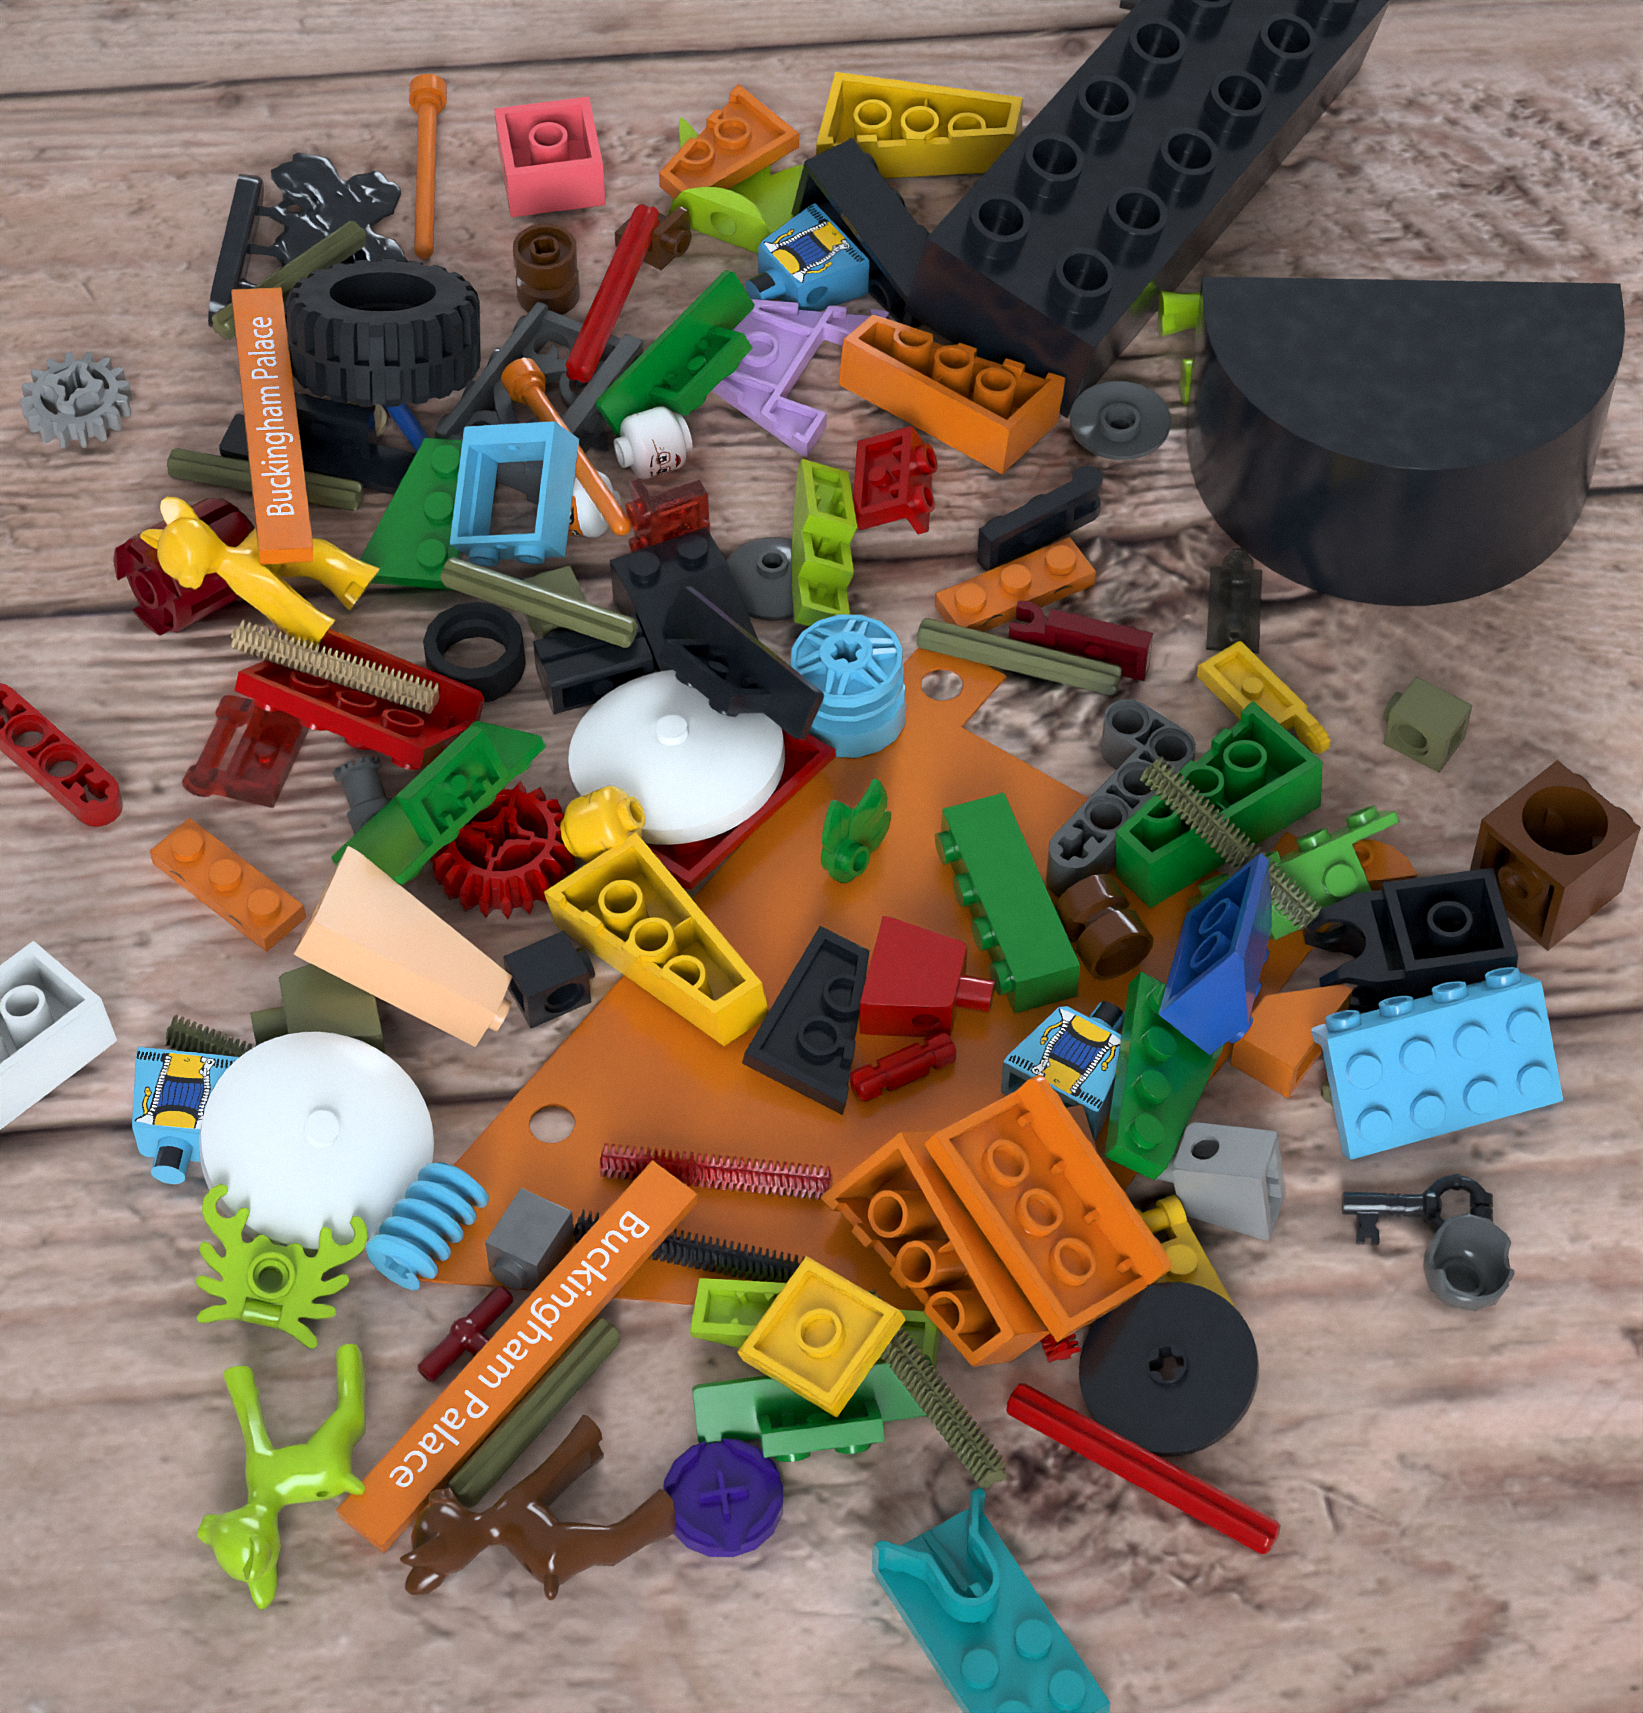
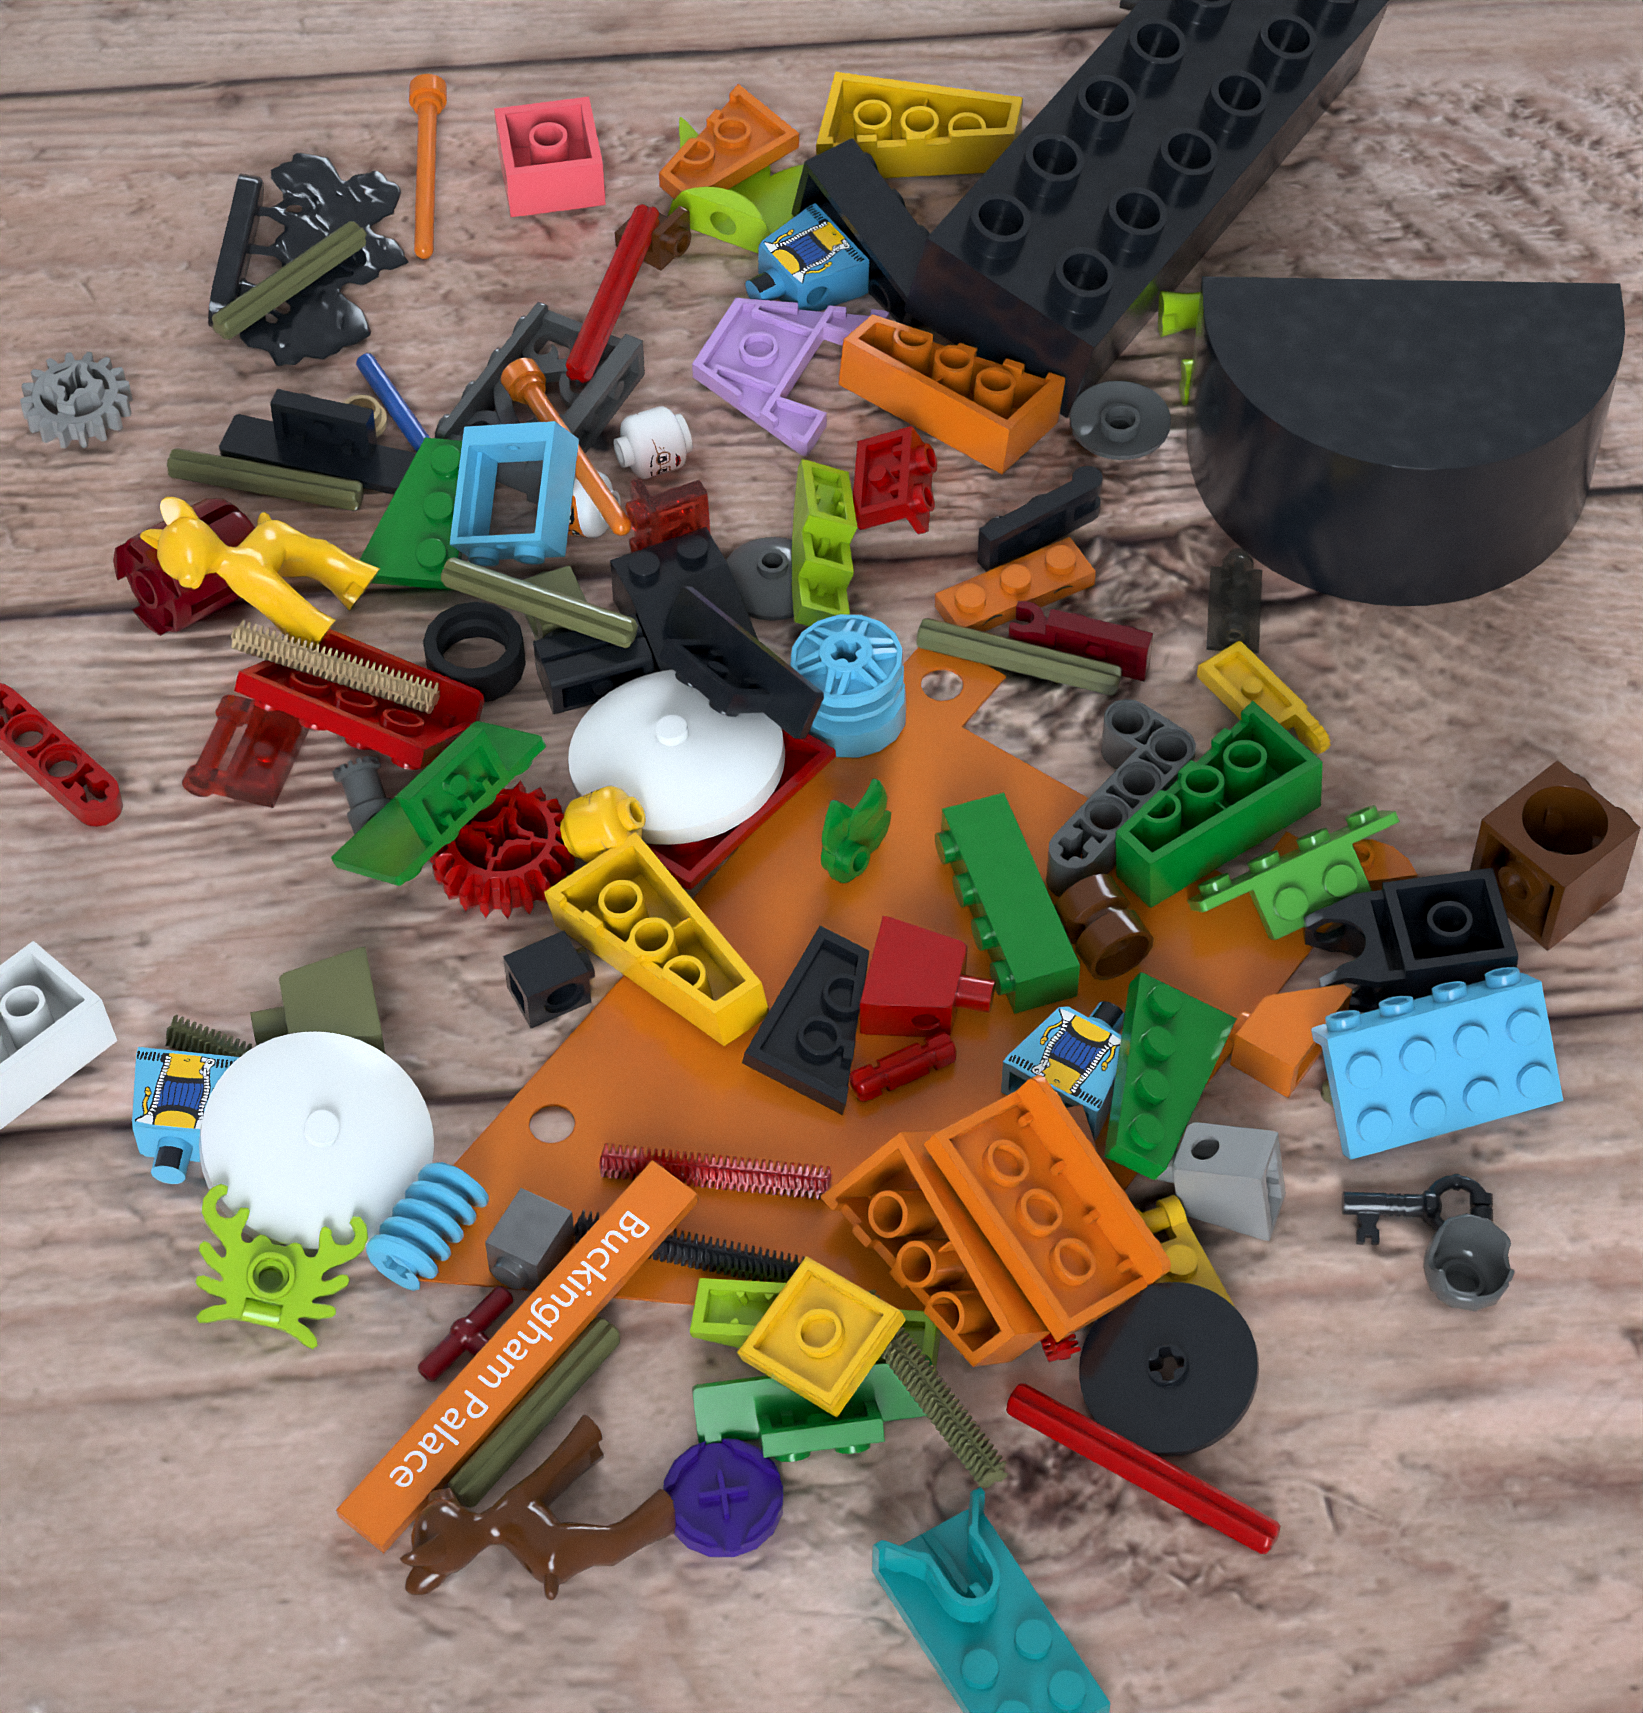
orange plate [150,818,306,952] -> none
lime animal [197,1344,366,1609] -> none
orange tile [231,288,314,564] -> none
black tyre [286,259,481,407] -> none
light nougat slope [293,846,512,1047] -> none
reddish brown wheel [513,224,580,315] -> none
green bracket [595,270,754,437] -> none
olive axle [1140,756,1322,931] -> none
blue slope [1158,853,1272,1056] -> none
olive brick [1382,677,1473,773] -> none

